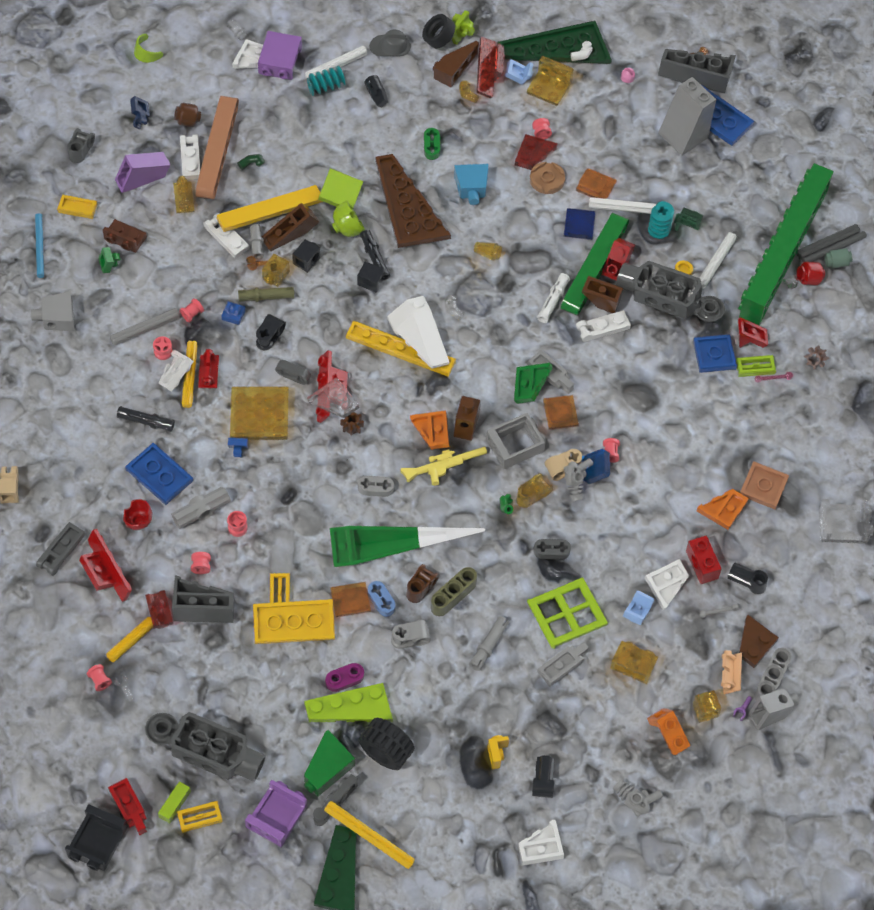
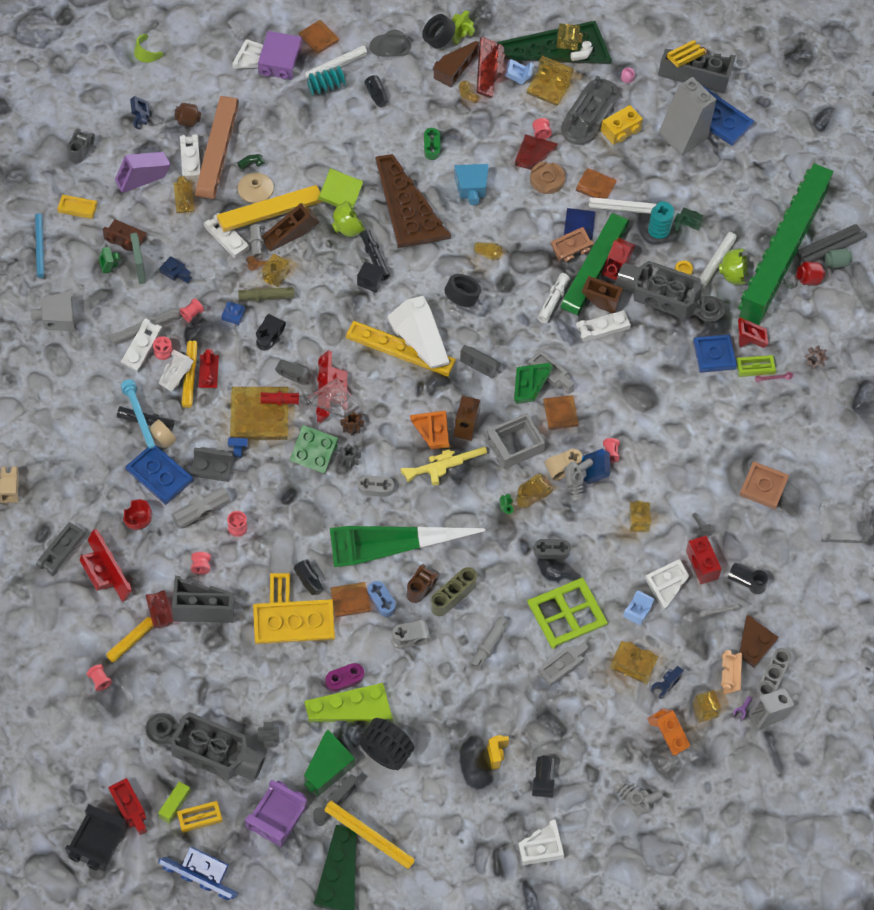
black brick [292,239,320,273] -> none
orange wing [696,489,749,530] -> none
none -> white plate [121,318,162,373]
none -> medium azure piece [121,379,155,449]
none -> sand green tile [130,233,146,284]
none -> tan hair [149,420,176,448]
none -> bracket [158,847,239,900]
none -> dark blue plate [159,256,192,284]
none -> dark grey bracket [190,447,233,482]
none -> tan dish [238,173,274,203]
none -> dark grey gear [258,722,279,748]
none -> red pin [260,391,299,406]
none -> hinge [289,425,338,474]
none -> black hinge [293,559,324,595]
none -> clear orange piece [298,20,339,54]
none -> dark grey gear [337,443,361,469]
none -> black tyre [444,274,482,307]
none -> dark grey bracket [460,344,501,378]
none -> nougat bracket [550,227,594,263]
none -> clear yellow brick [556,23,583,50]
none -> dark grey piece [561,76,620,145]
none -> yellow brick [601,105,643,145]
none -> clear yellow brick [628,501,651,532]
none -> dark blue plate [651,666,684,699]
none -> yellow tile [667,40,705,68]
none -> dark grey hand [692,513,712,536]
none -> lime cylinder [719,248,748,285]

